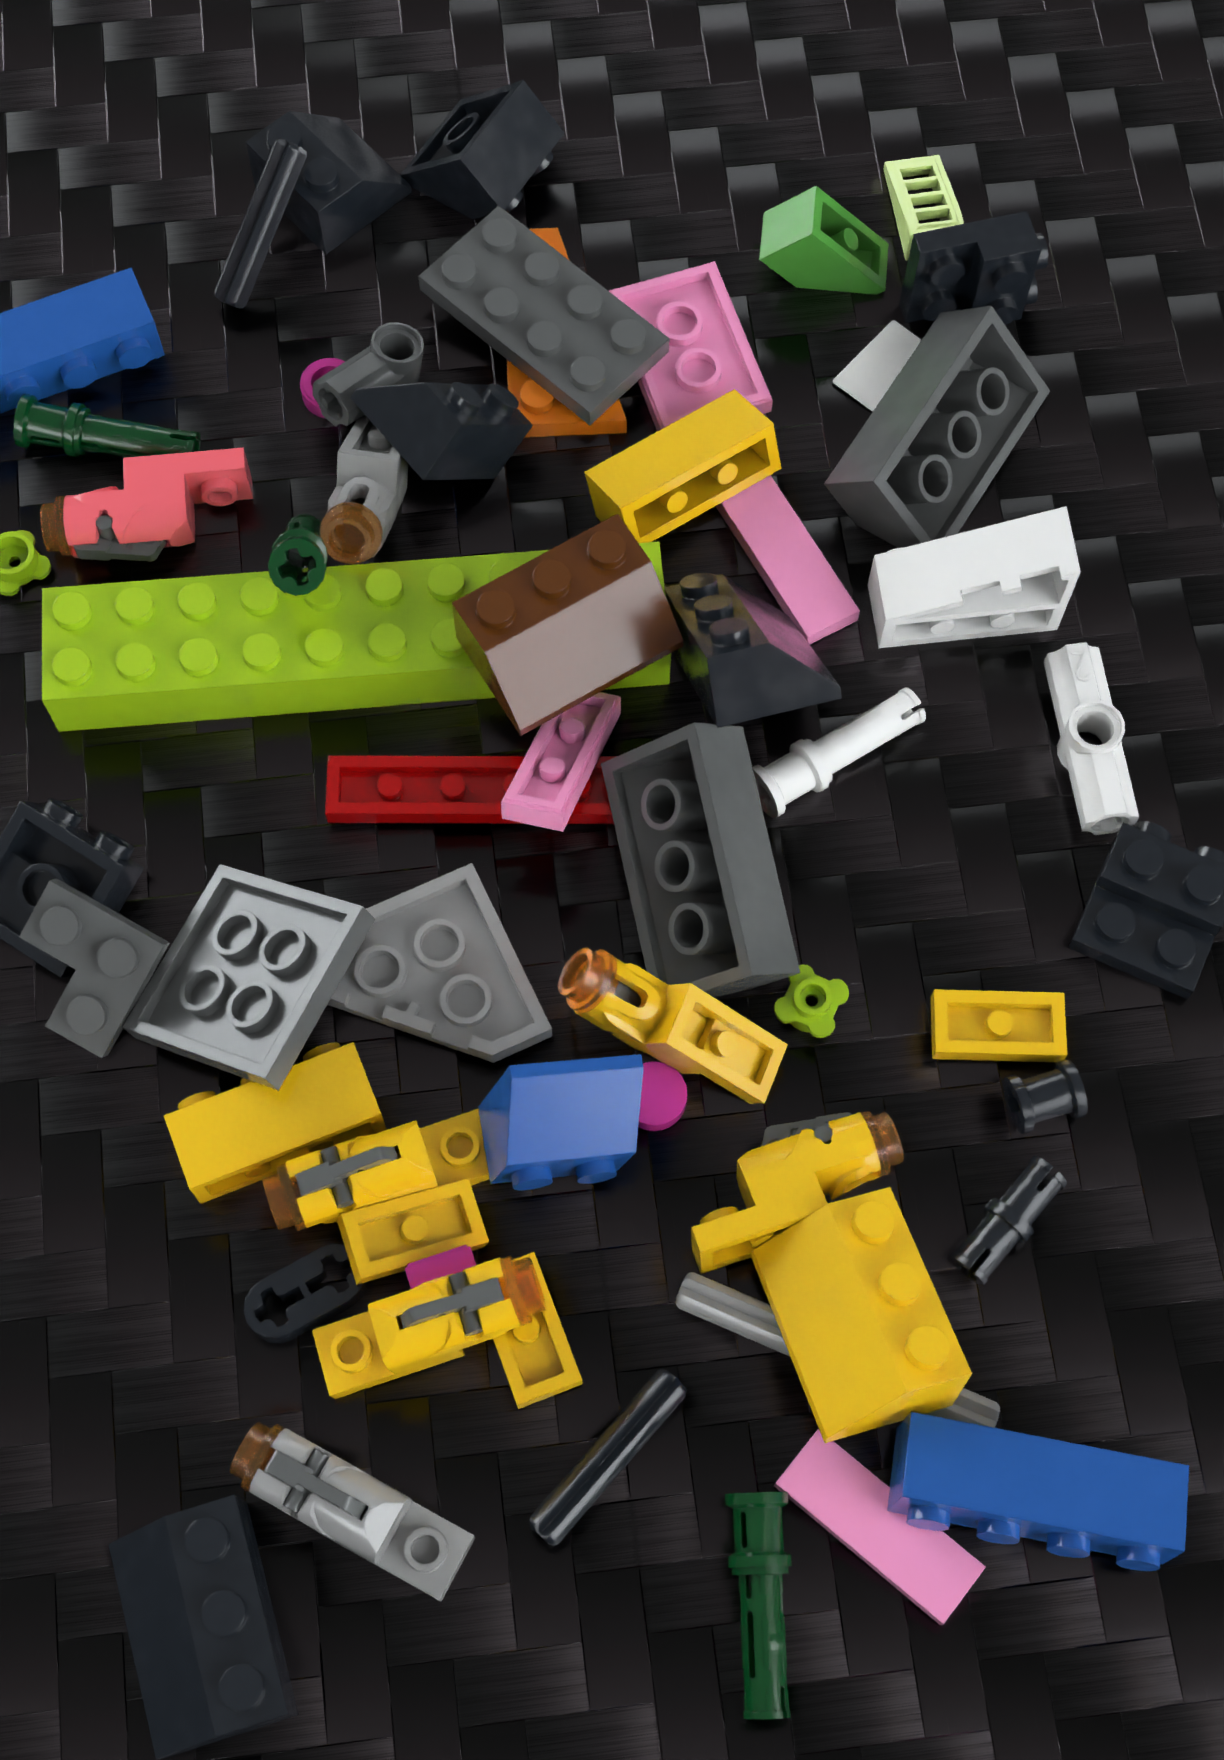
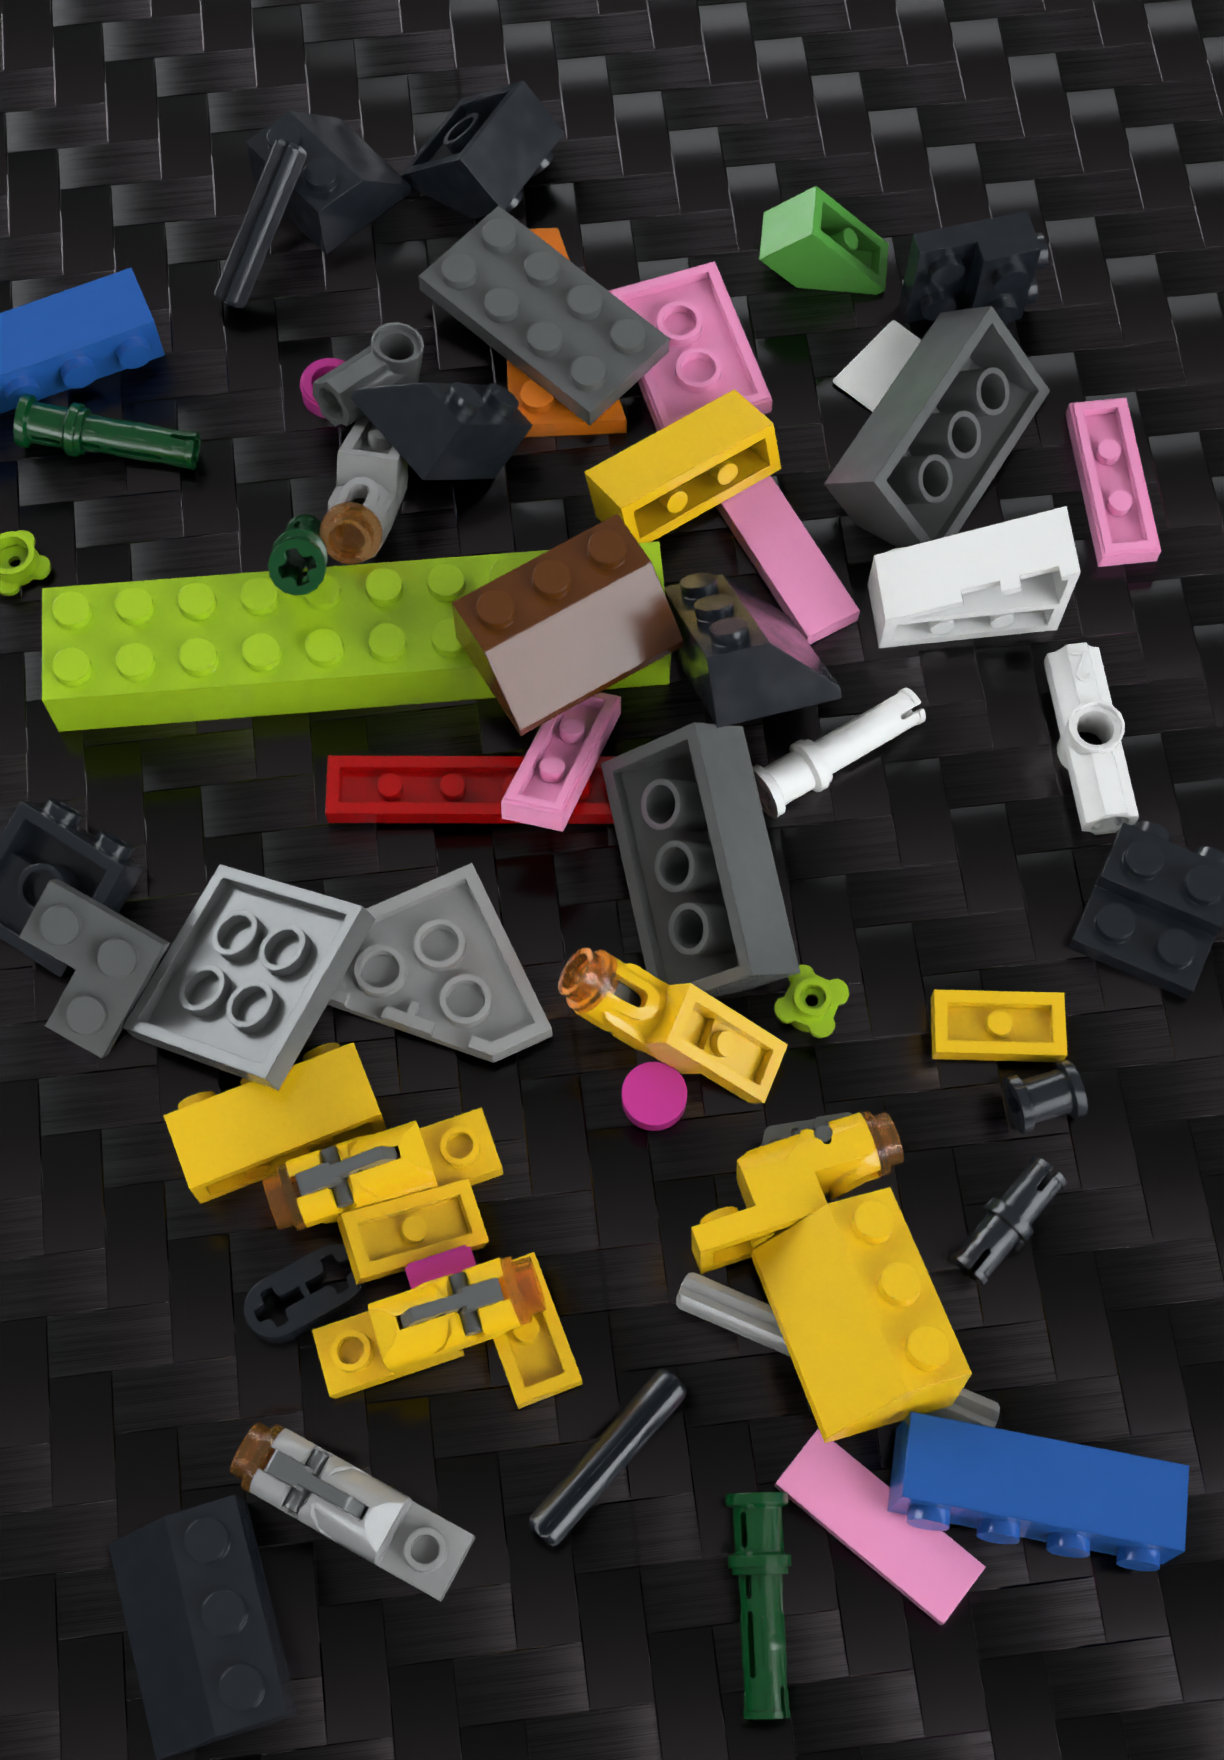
coral plate [40,447,253,562] -> none
slope [478,1054,644,1190] -> none
yellowish green slope [883,155,964,261] -> none
none -> bright pink tile [1065,398,1161,567]

